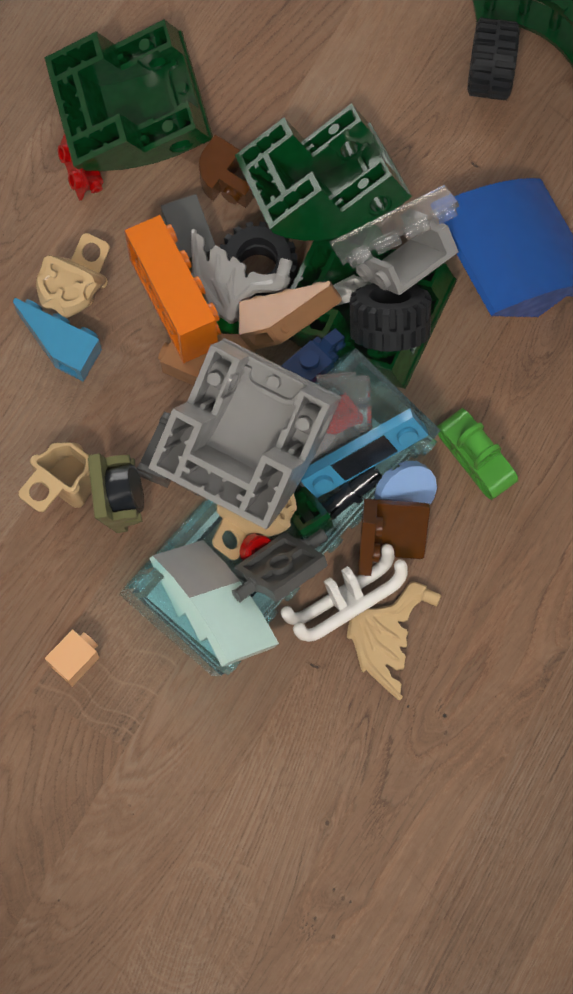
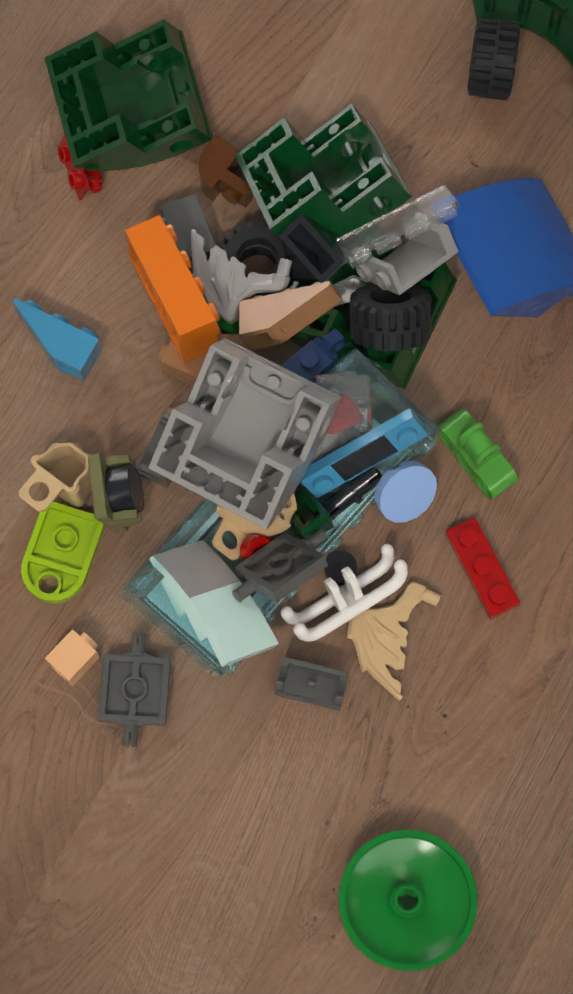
tan piece [36,233,110,318] -> none
reddish brown bracket [358,499,430,576] -> none
none -> lime tile [21,502,106,604]
none -> dark grey plate [98,632,171,747]
none -> dark grey hinge [275,656,348,711]
none -> black slope [279,213,346,283]
none -> black tile [324,551,357,585]
none -> green dish [338,830,478,971]
none -> red plate [445,517,520,620]

